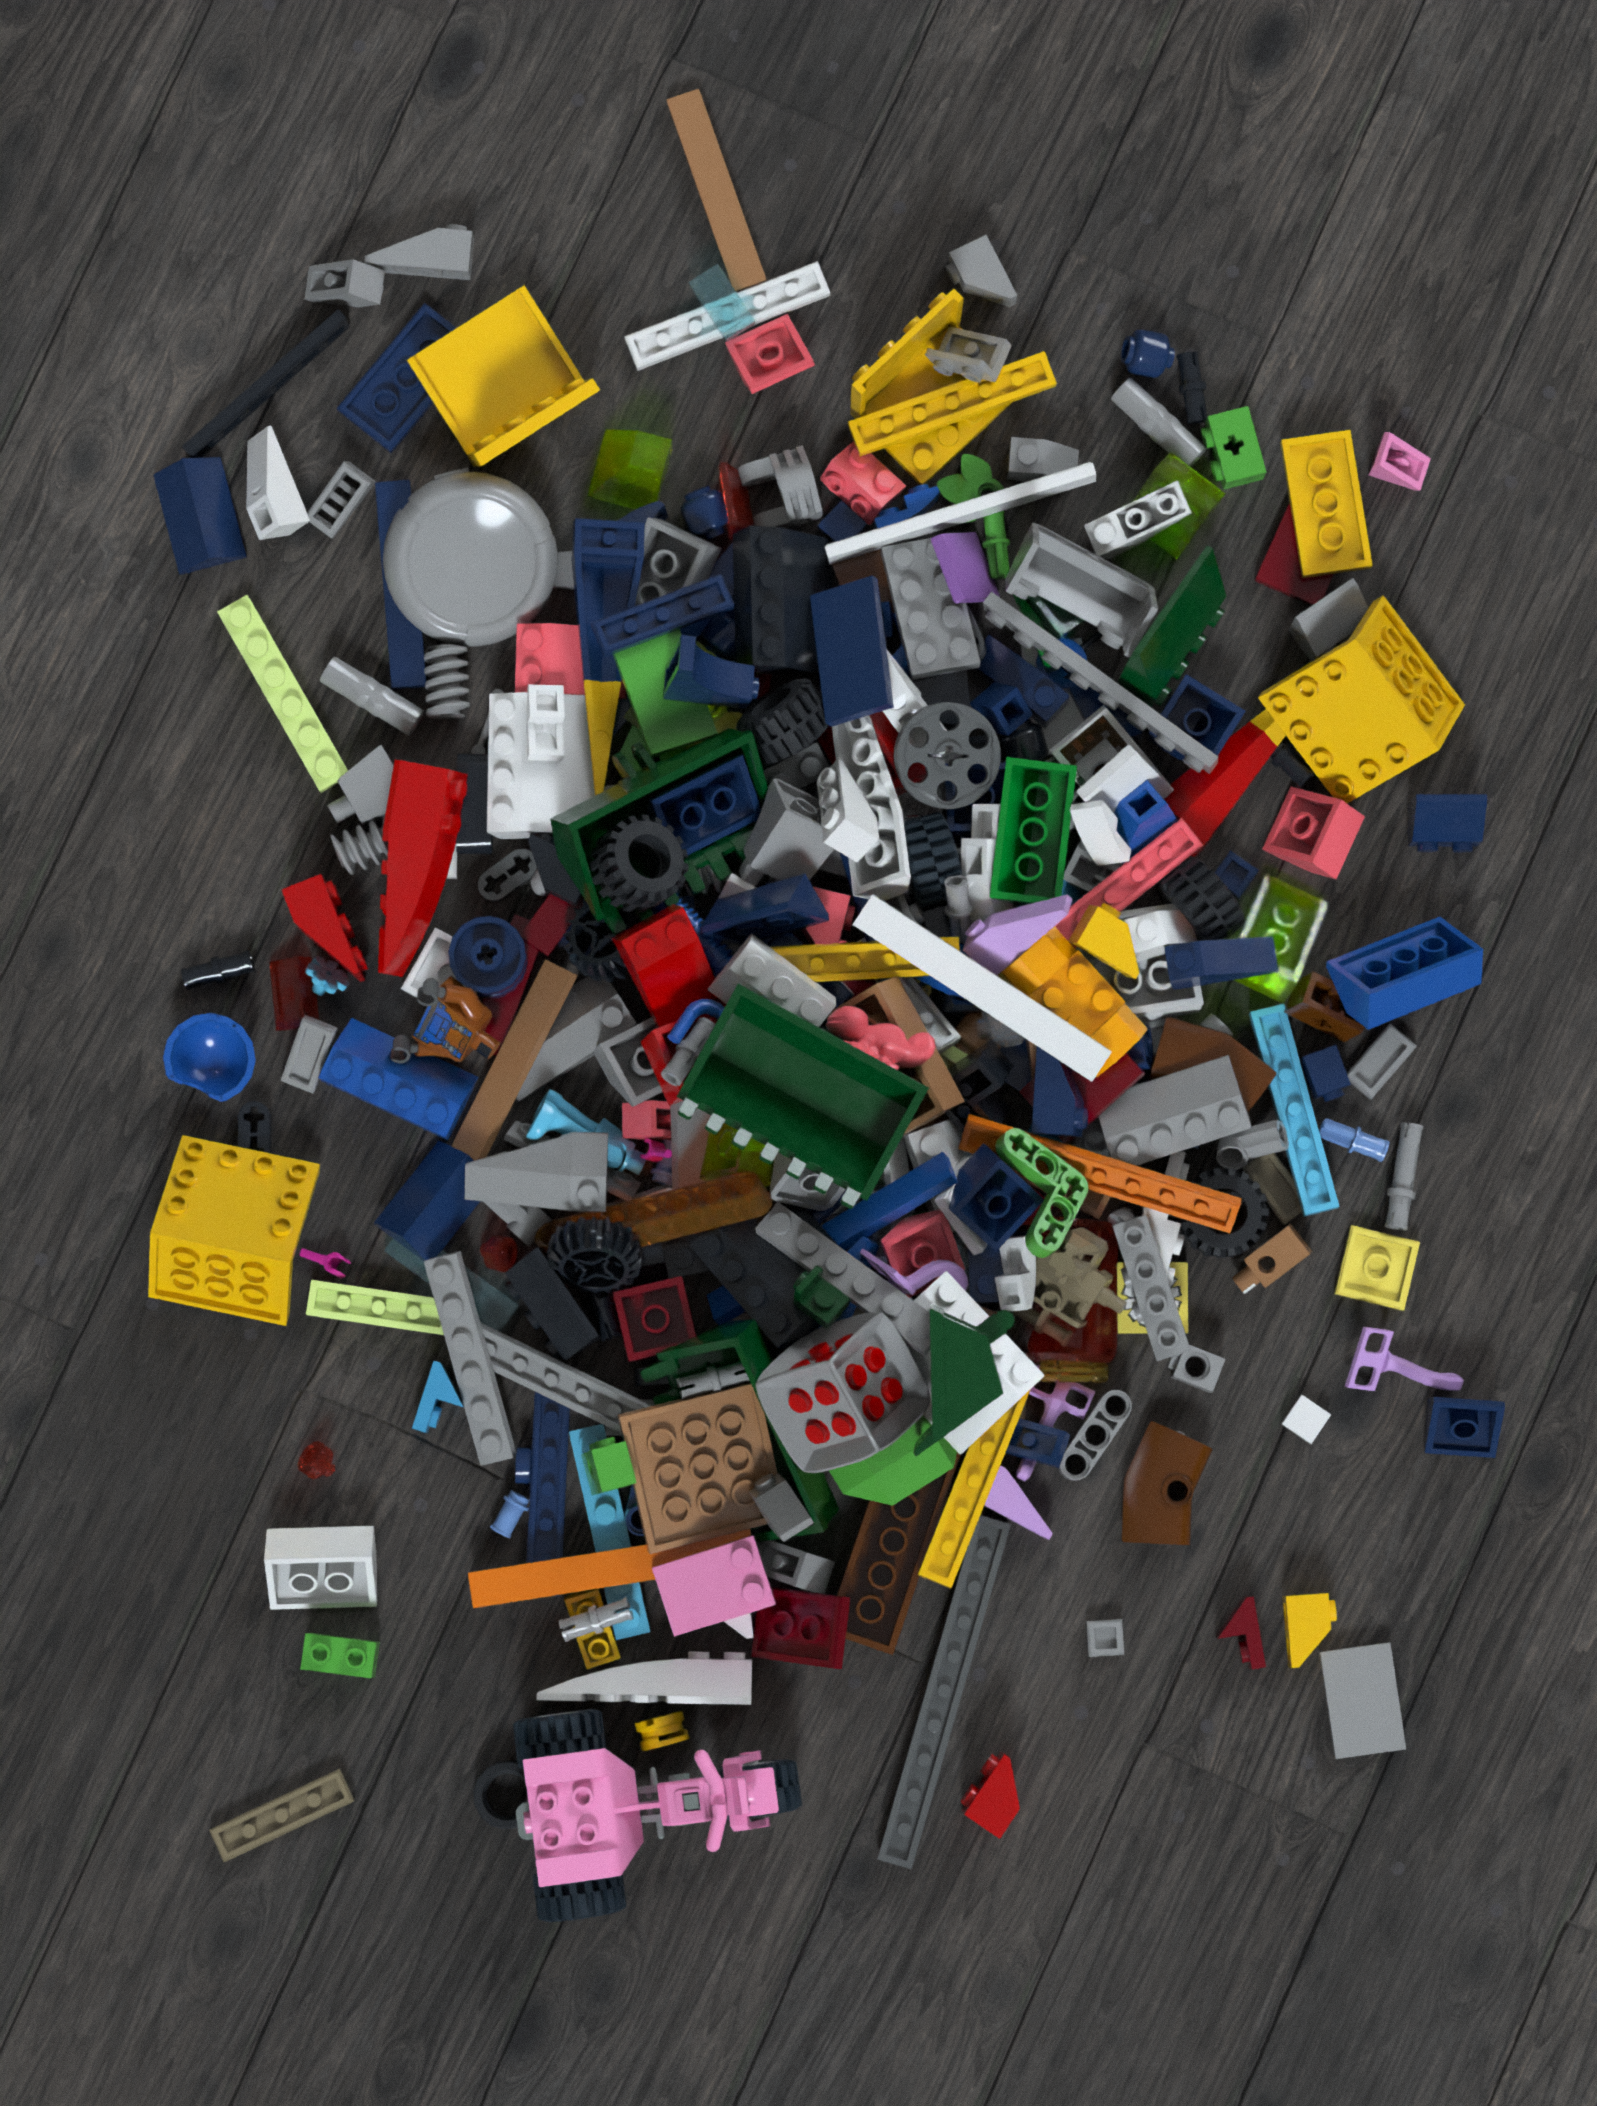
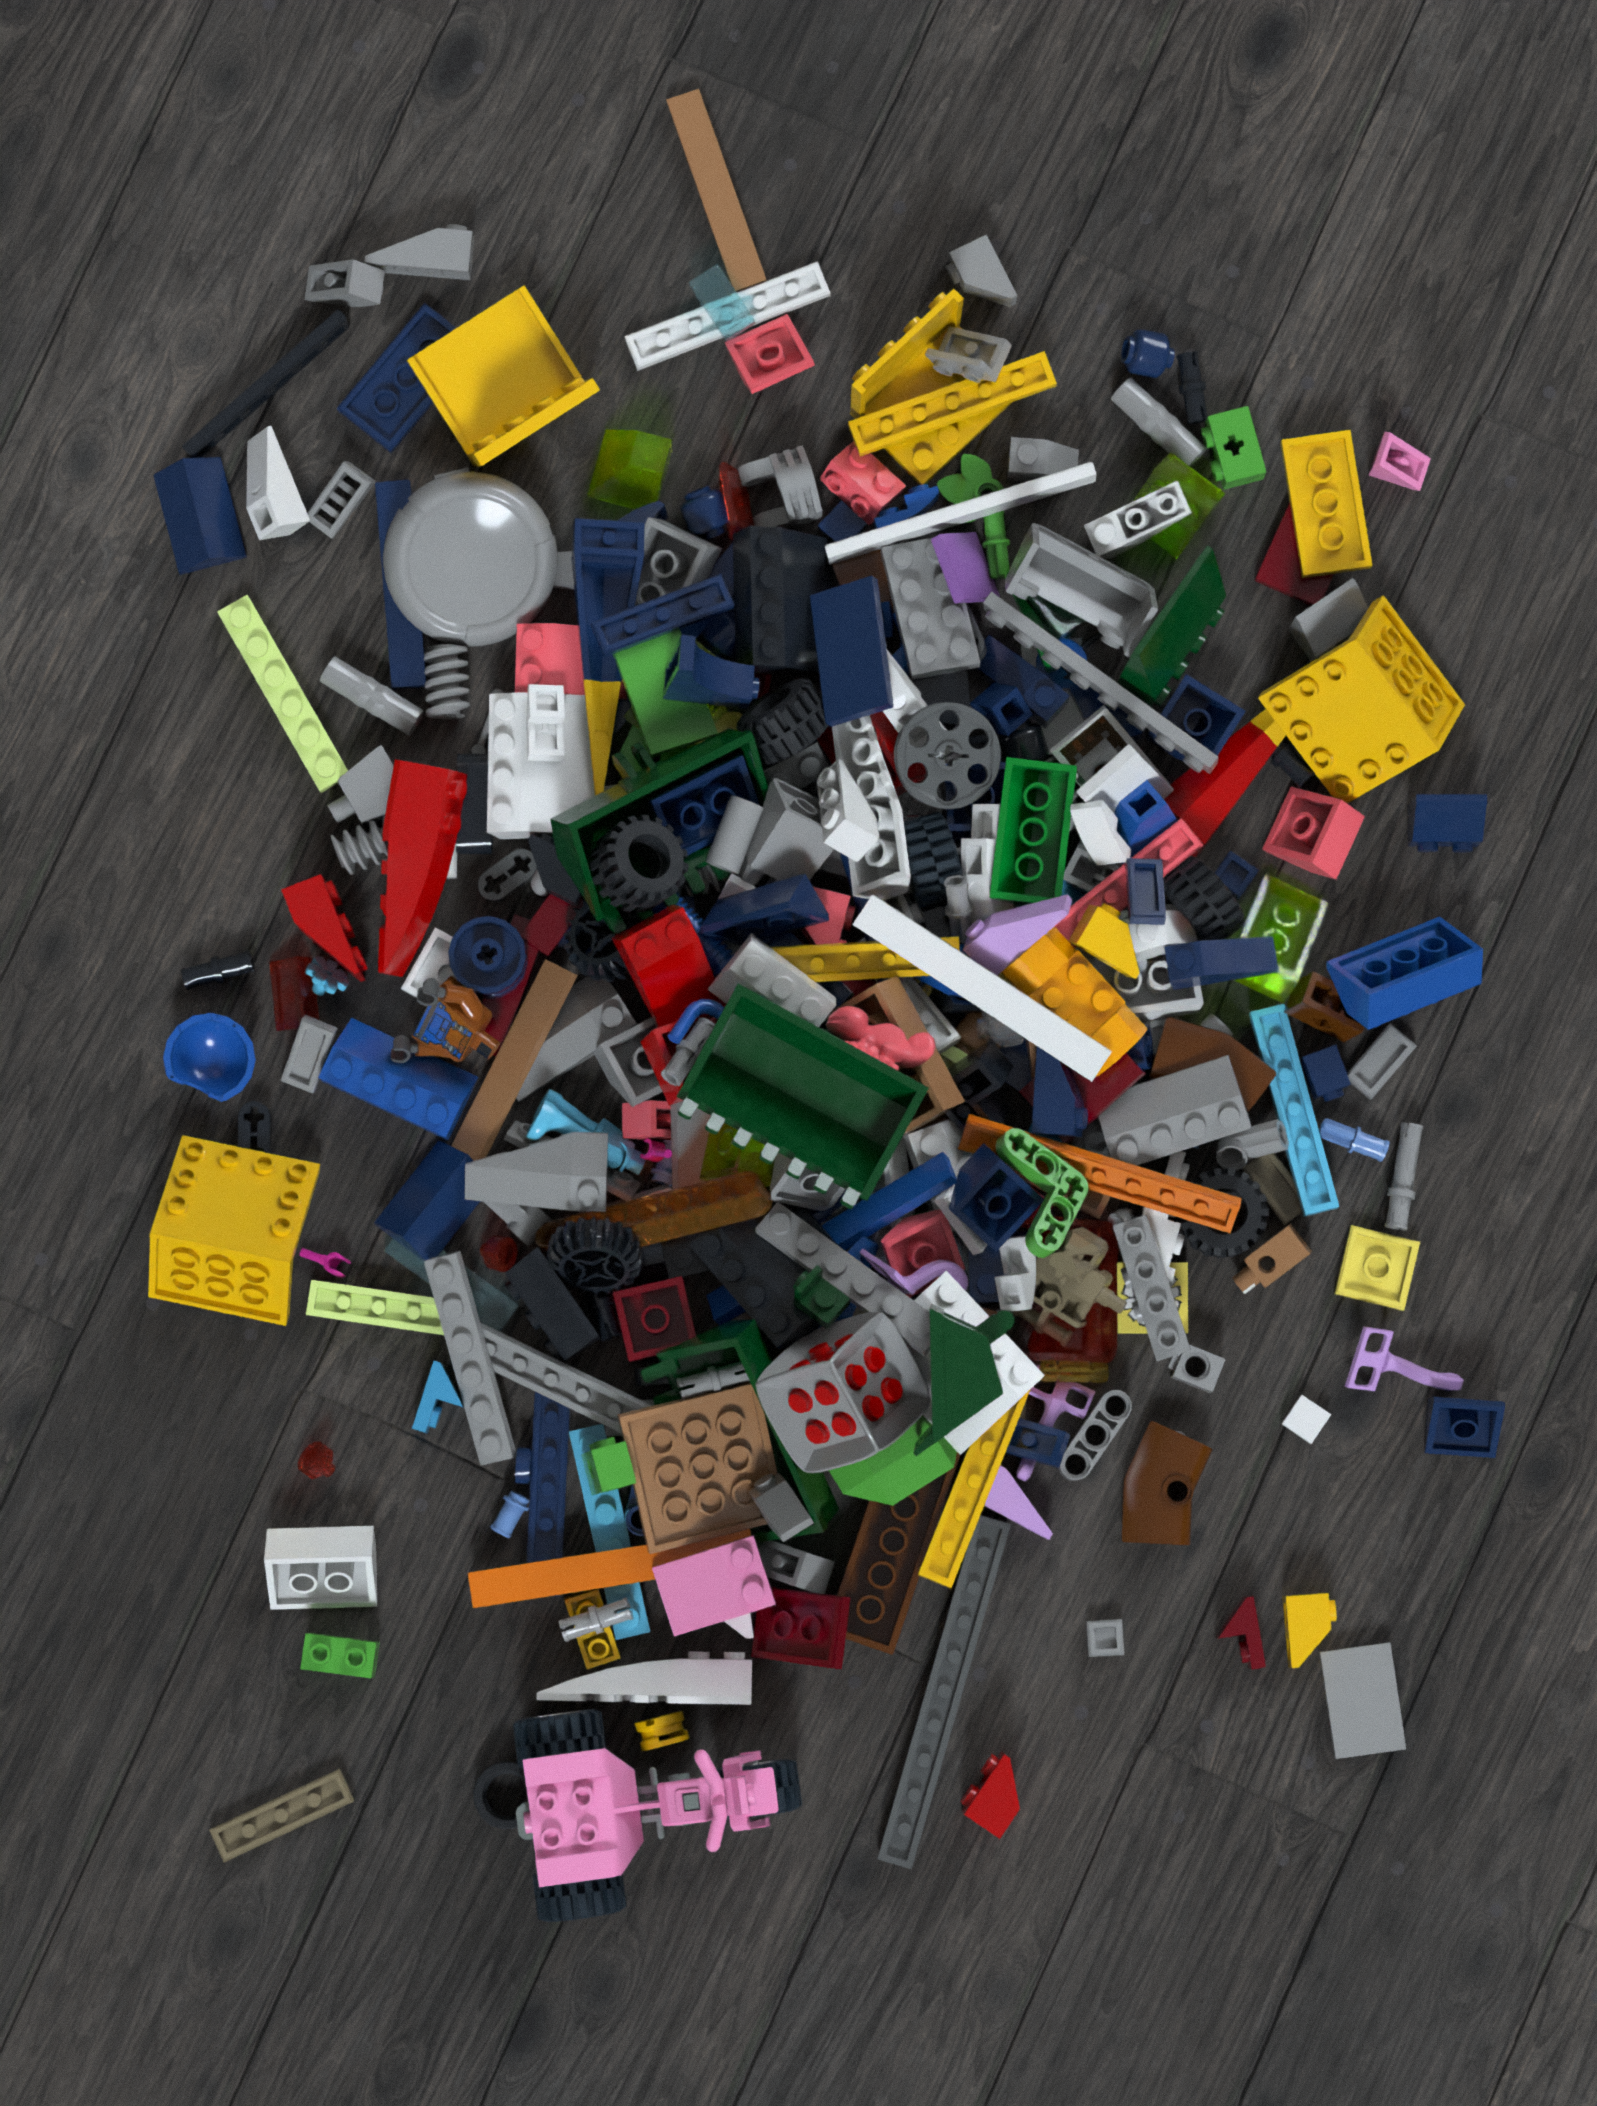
none -> light grey pin [705,795,764,874]
none -> dark blue tile [1125,858,1166,925]

